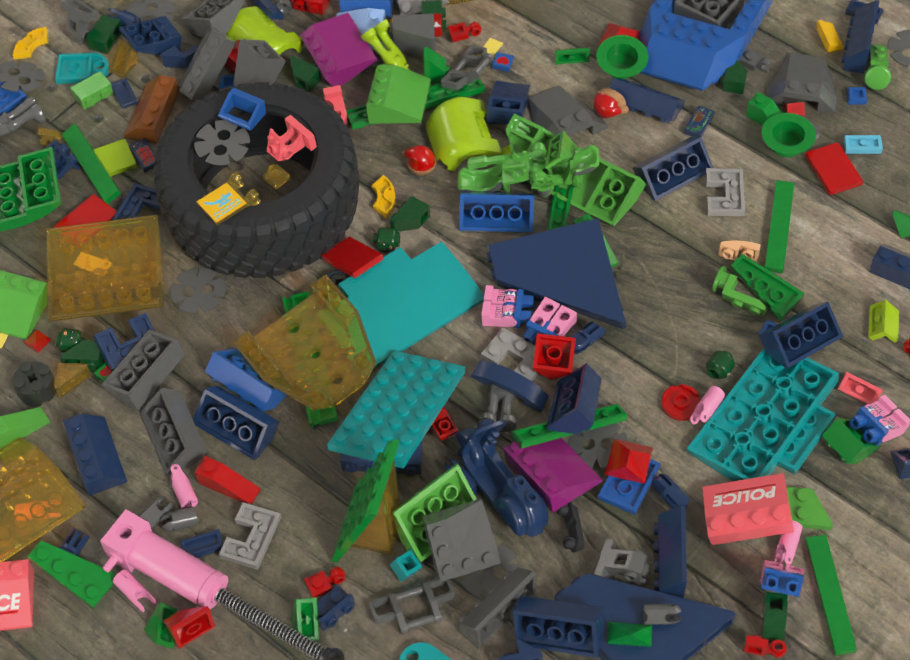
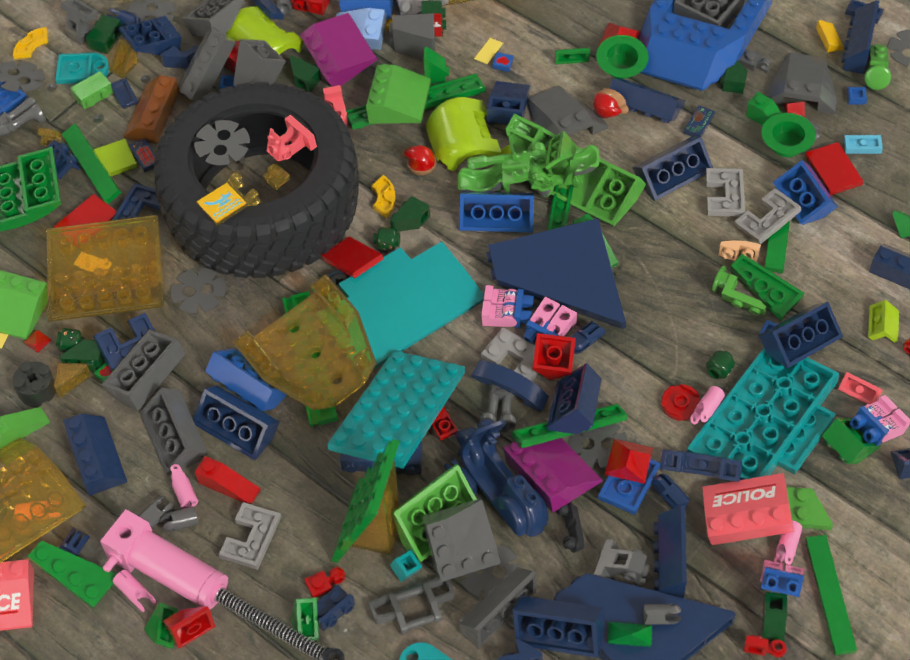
dark blue tile [179,529,223,558] -> none
blue tile [218,88,266,131] -> none
lime piece [361,19,409,70] -> none
dark grey bar [441,45,494,90] -> none
red plate [448,22,482,43] -> none
none -> dark blue slope [660,449,742,482]
none -> light grey plate [734,188,801,244]
none -> blue slope [773,160,838,225]

